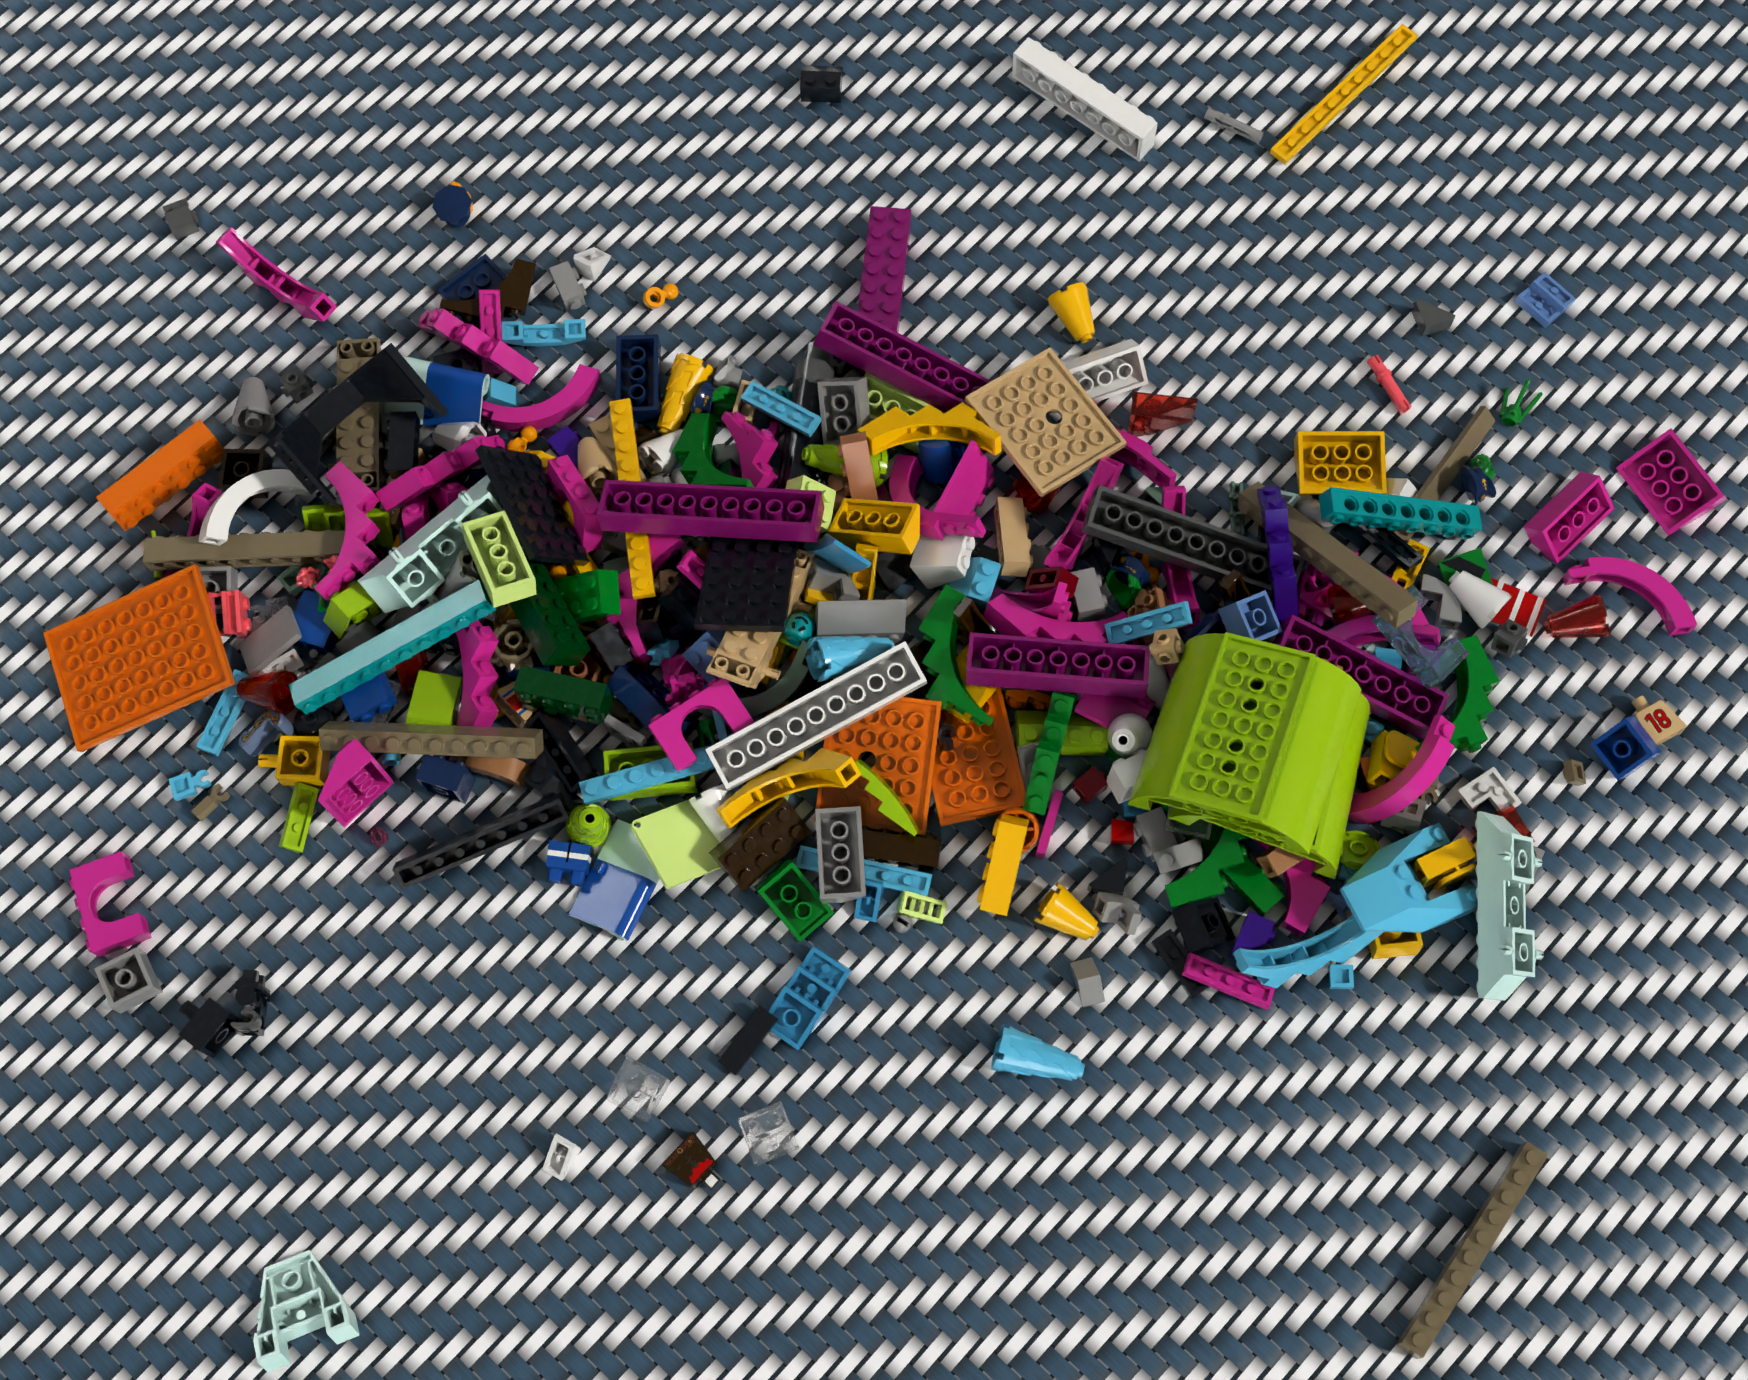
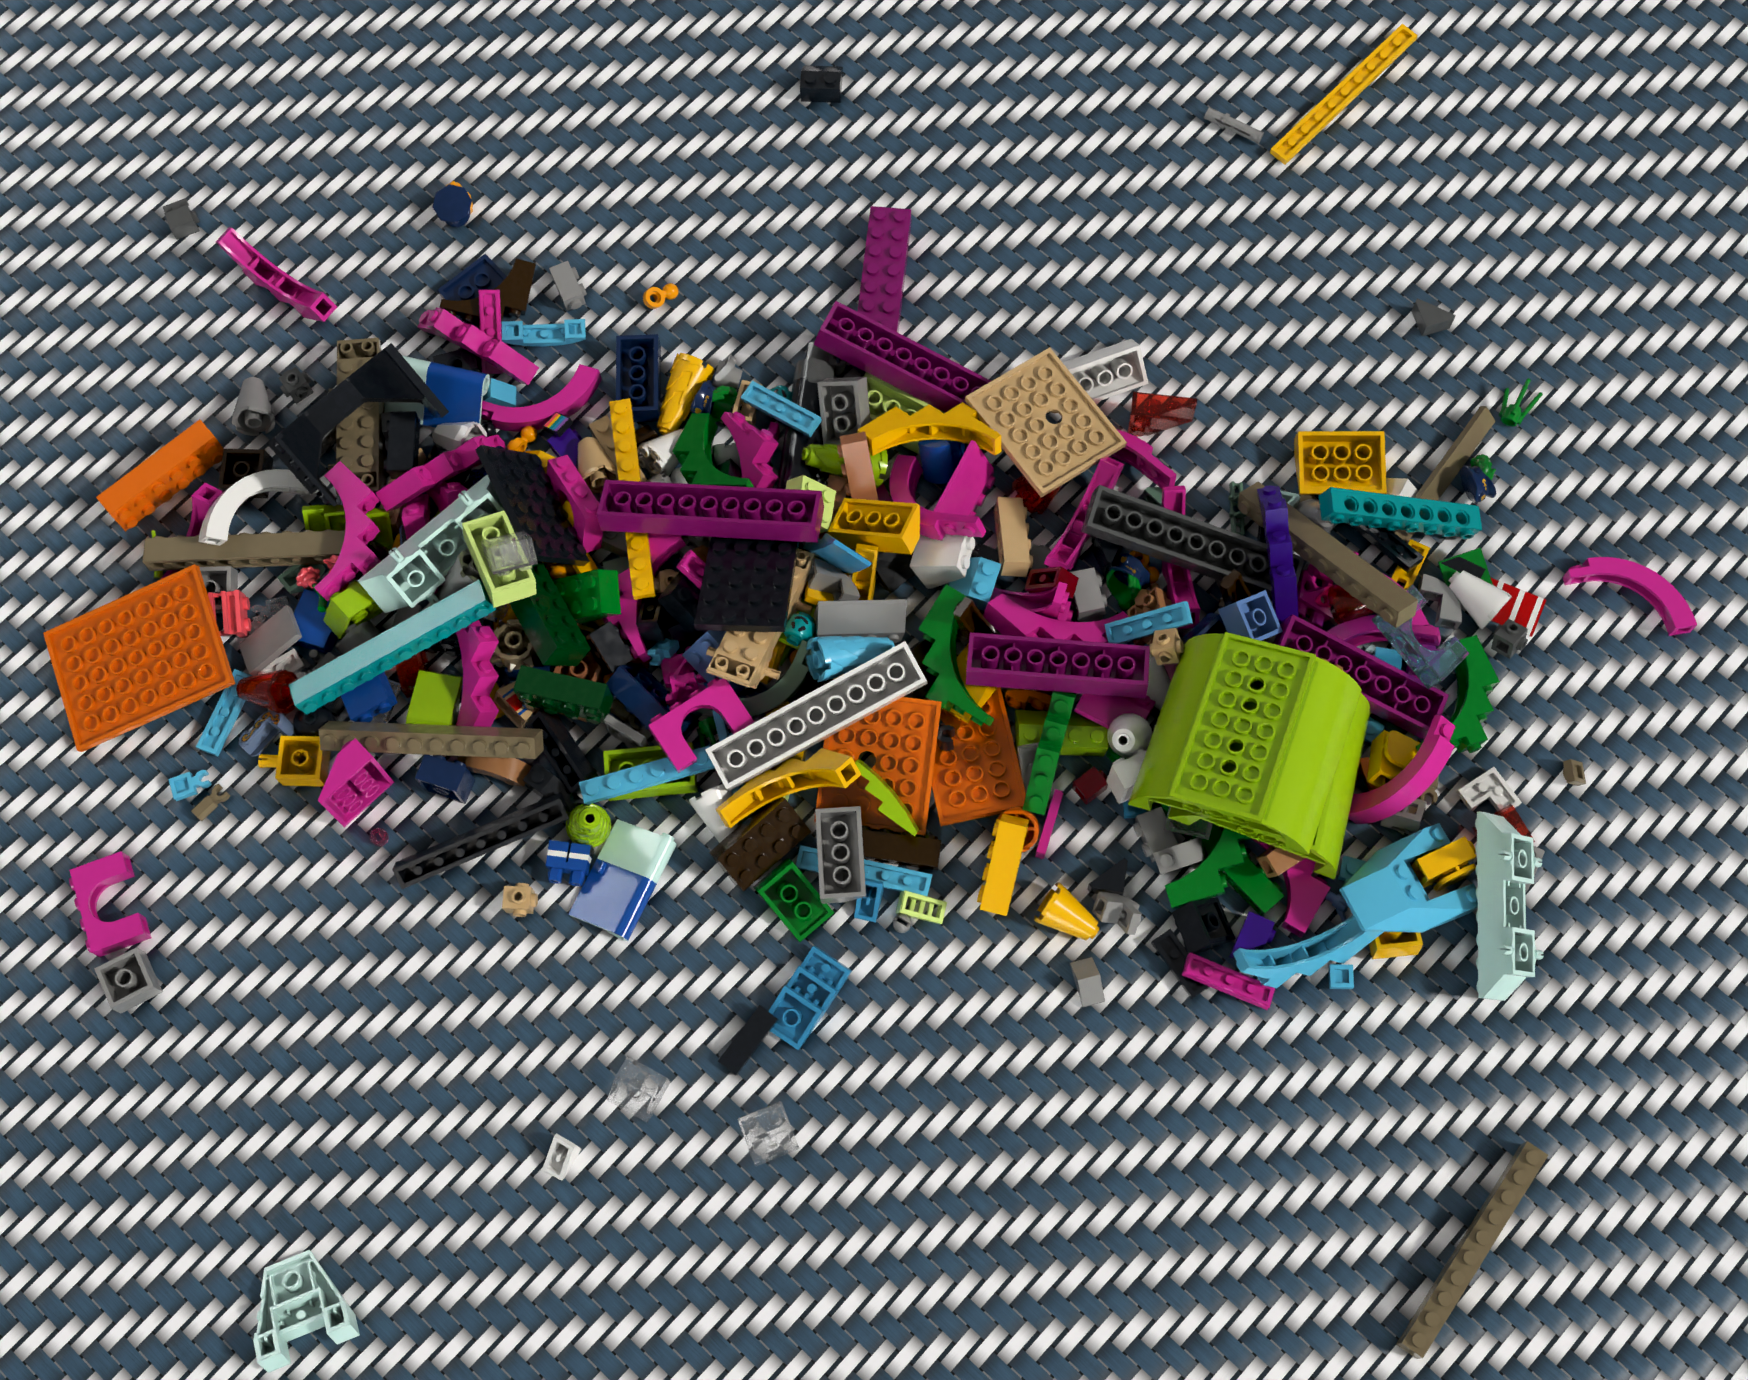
black brick [178,997,243,1058] -> none
black hips [230,970,270,1036] -> none
lime plate [279,782,319,853] -> none
medium azure hinge [382,753,401,766] -> none
white slope [573,247,611,281] -> none
yellowish green piece [631,800,721,889] -> none
torso [661,1131,720,1190] -> none
medium azure cone [991,1024,1085,1081] -> none
white brick [1012,37,1157,162] -> none
yellow cone [1047,282,1095,343] -> none
red slope [1110,819,1134,845] -> none
lime tile [1339,830,1381,870] -> none
coral pin [1367,355,1412,414] -> none
medium blue slope [1514,272,1576,328] -> none
dark pink slope [1523,472,1615,564] -> none
clear red cone [1544,594,1610,638] -> none
blue brick [1590,716,1662,781] -> none
dark pink slope [1616,428,1726,536] -> none
tan torso [1631,695,1687,746] -> none
none -> clear slope [481,531,538,576]
none -> tan brick [502,883,538,917]
none -> tile [543,412,573,438]

